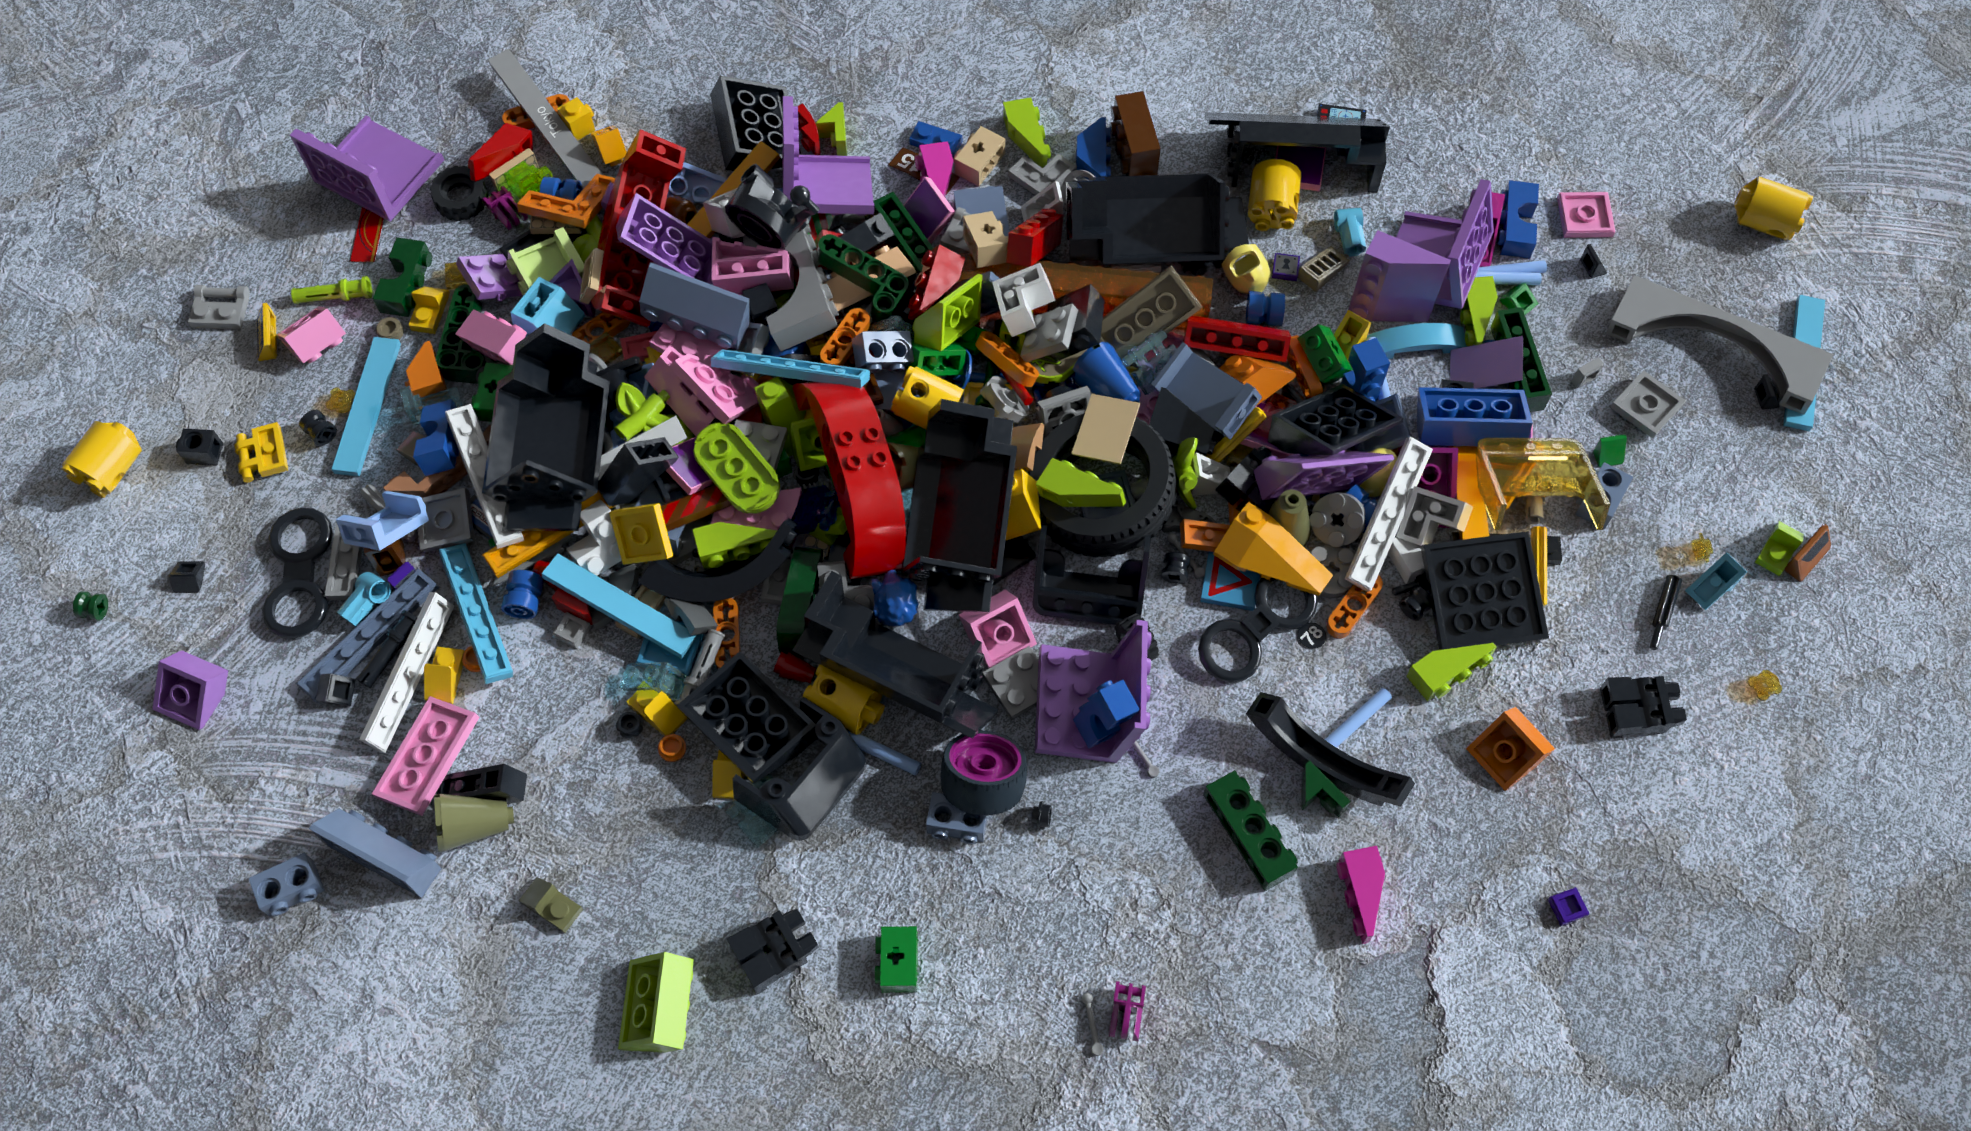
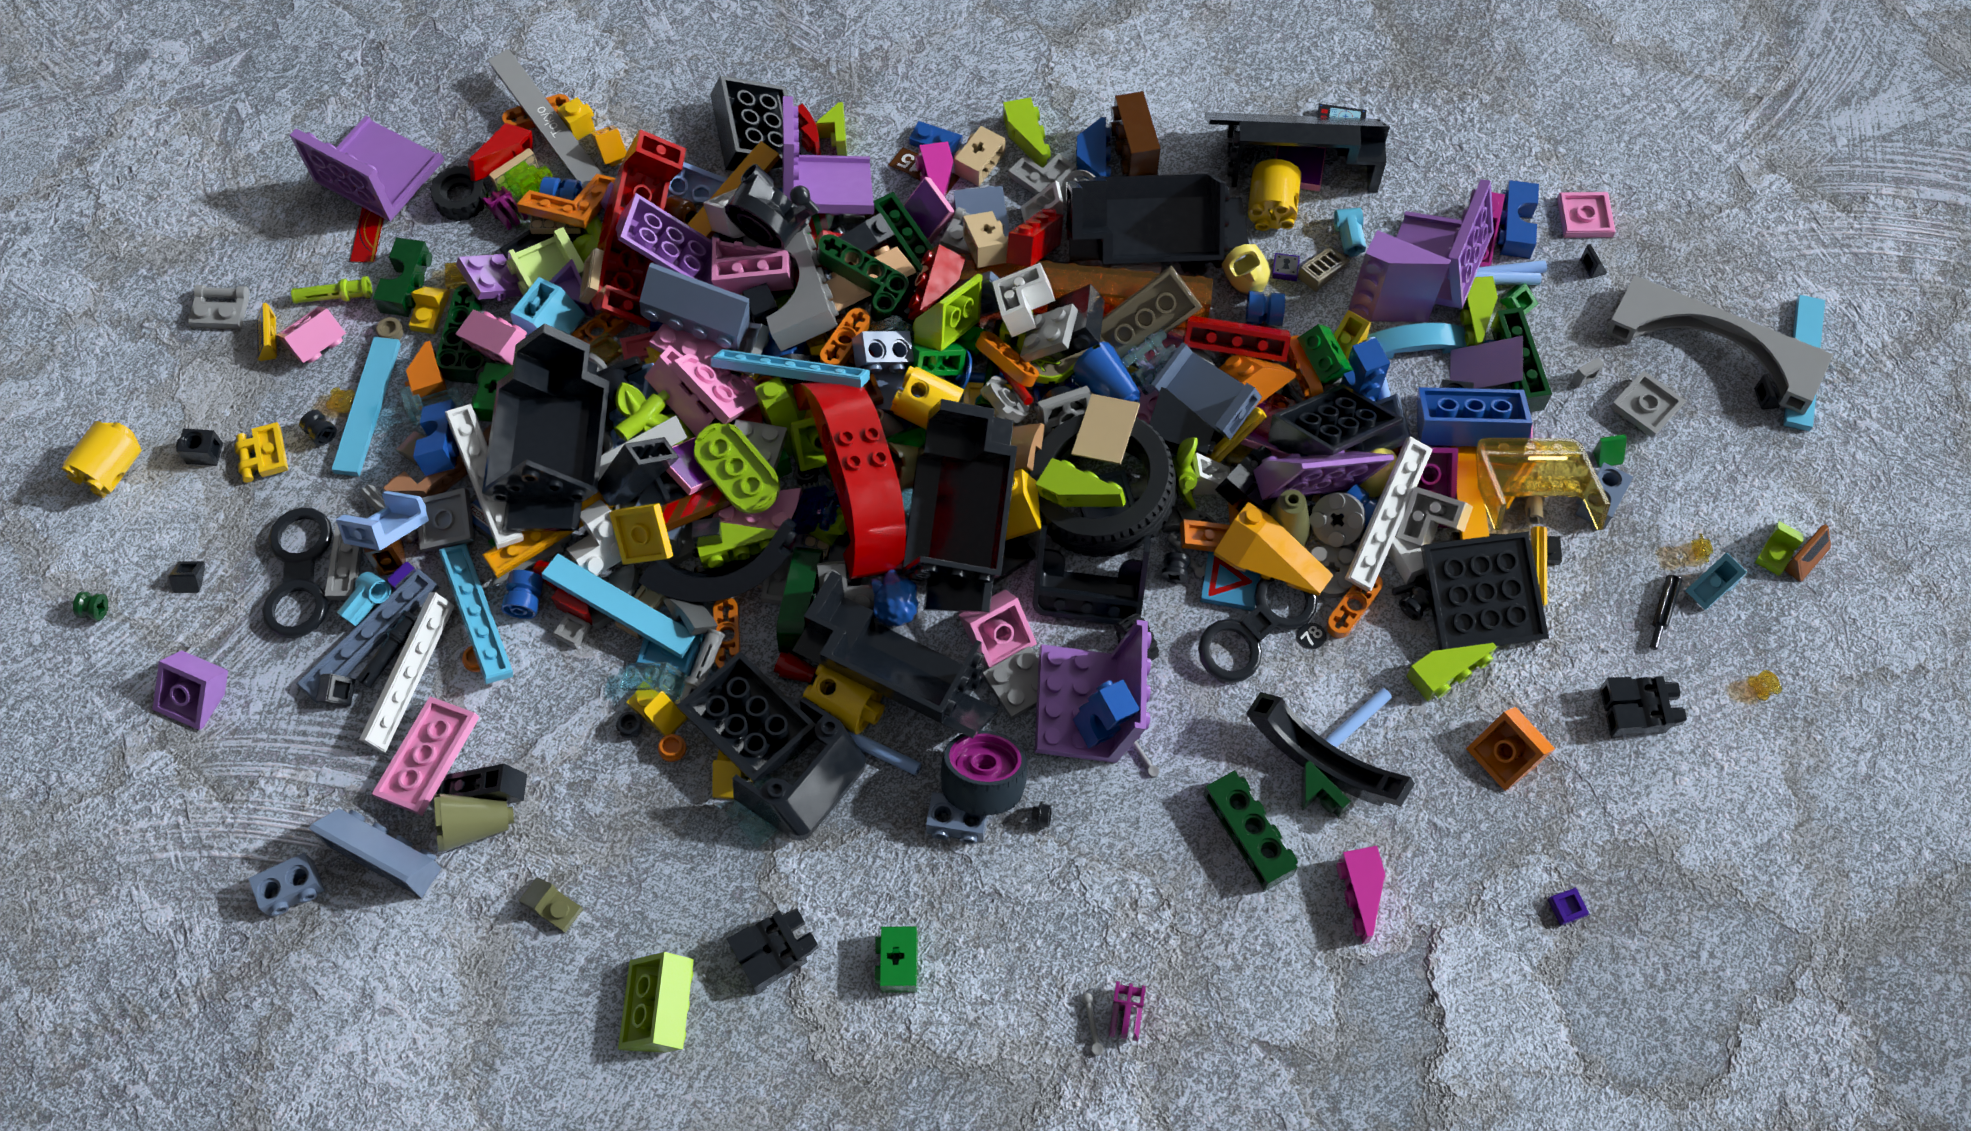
yellow slope [424,646,464,704] -> none
yellow cylinder [1734,176,1813,240] -> none
none -> black slope [692,517,723,547]

